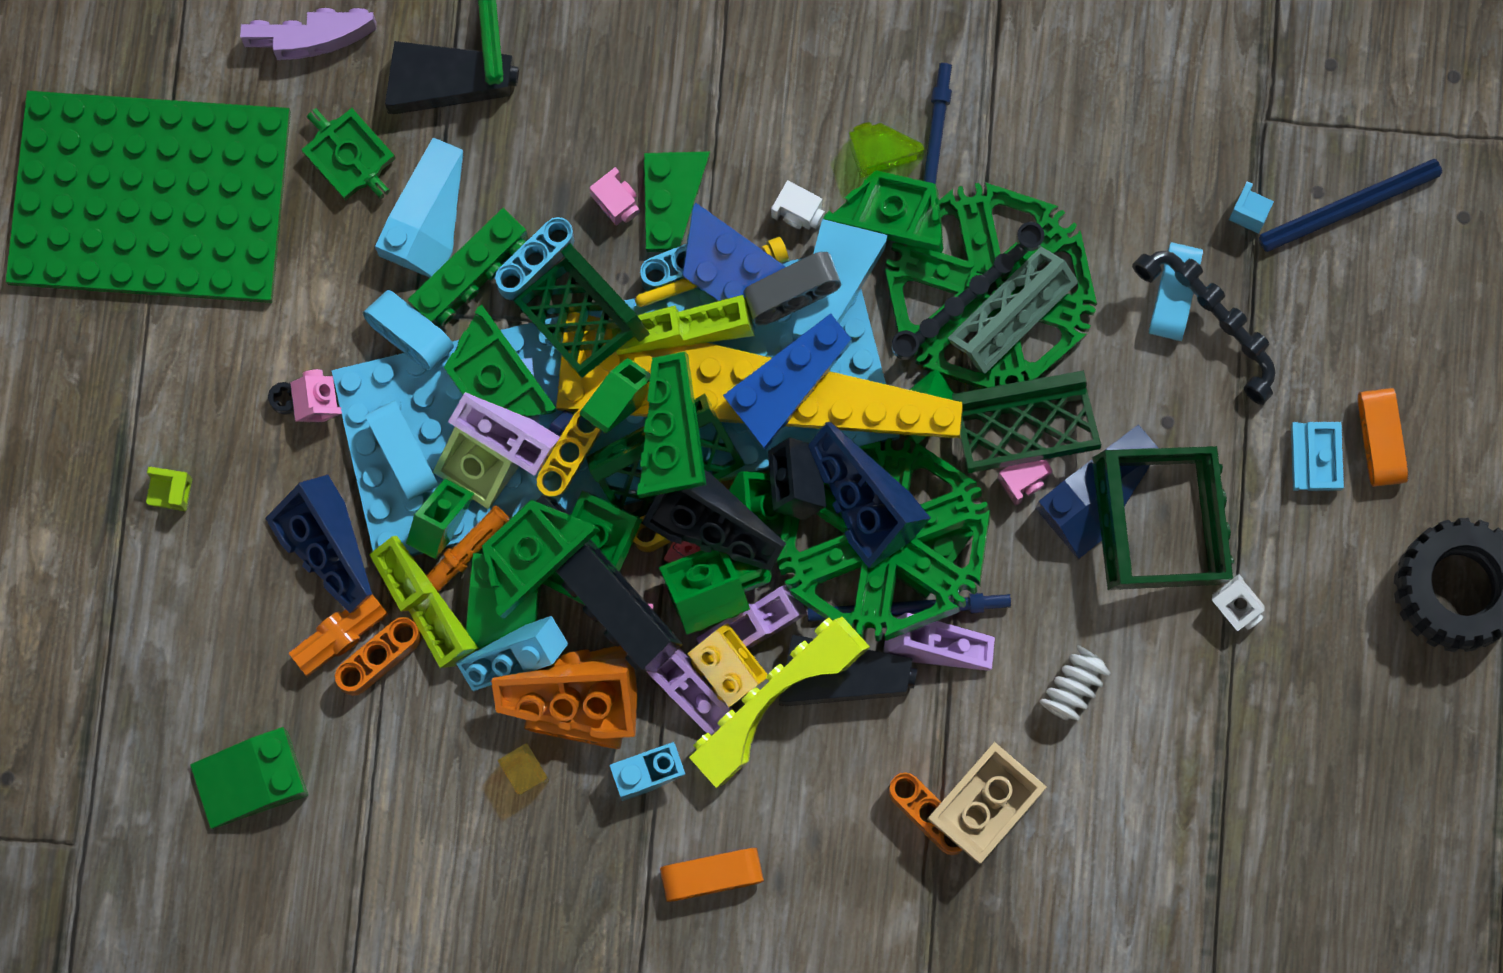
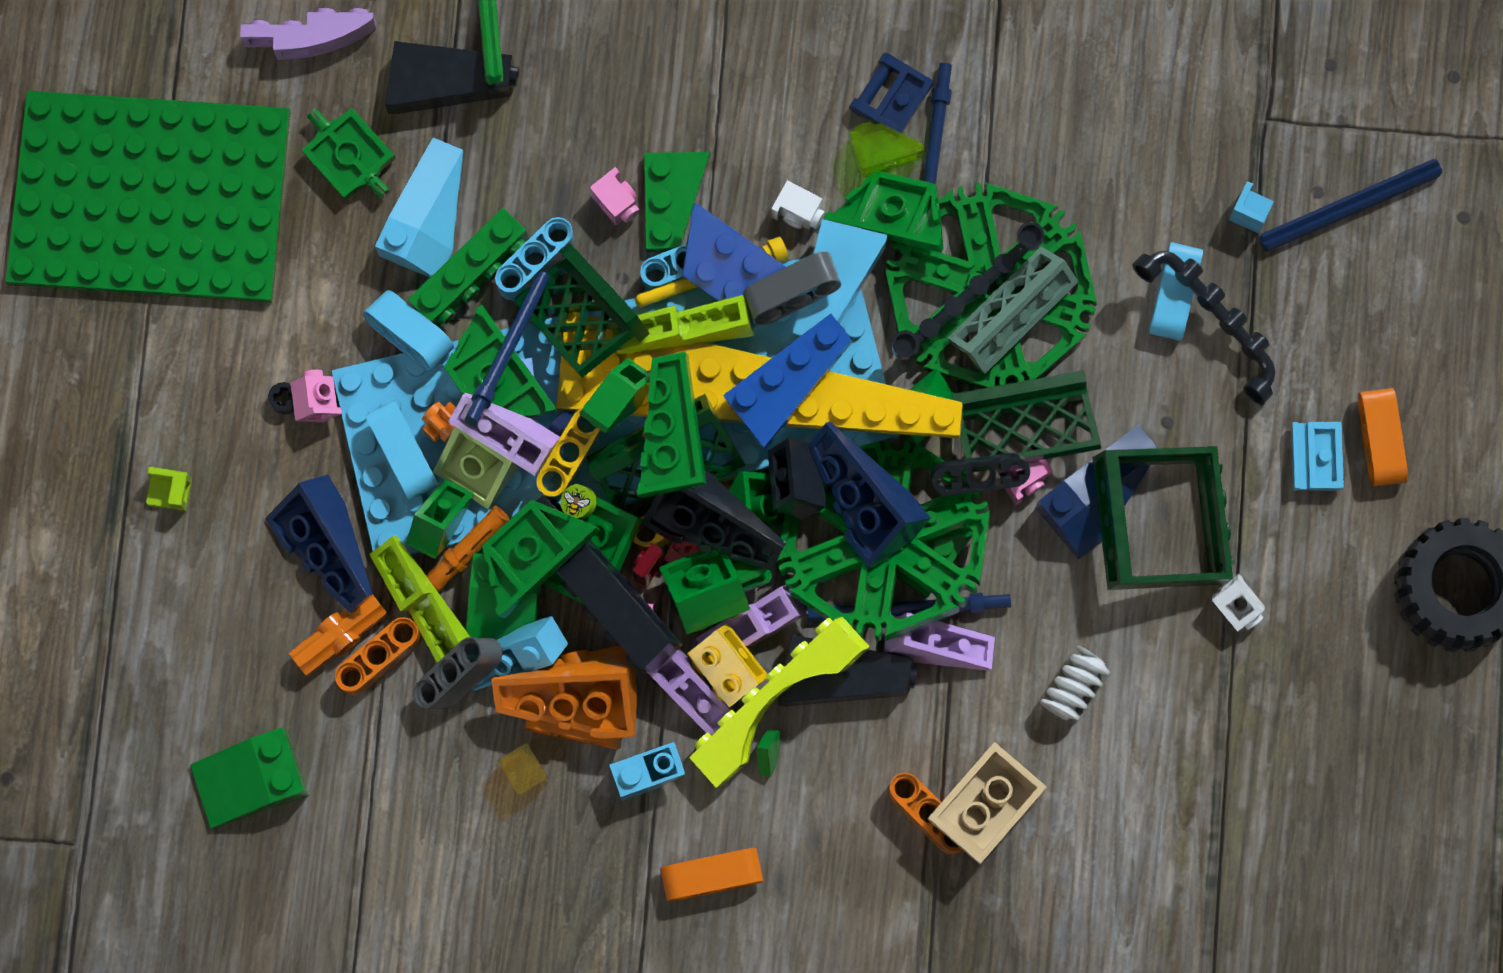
none -> dark grey beam [413,637,502,709]
none -> orange gear [421,402,456,443]
none -> dark blue bar [465,271,550,426]
none -> lime tile [561,484,596,519]
none -> dark red plate [632,543,664,588]
none -> green tile [756,728,780,777]
none -> dark blue plate [849,53,934,138]
none -> black beam [930,453,1030,495]

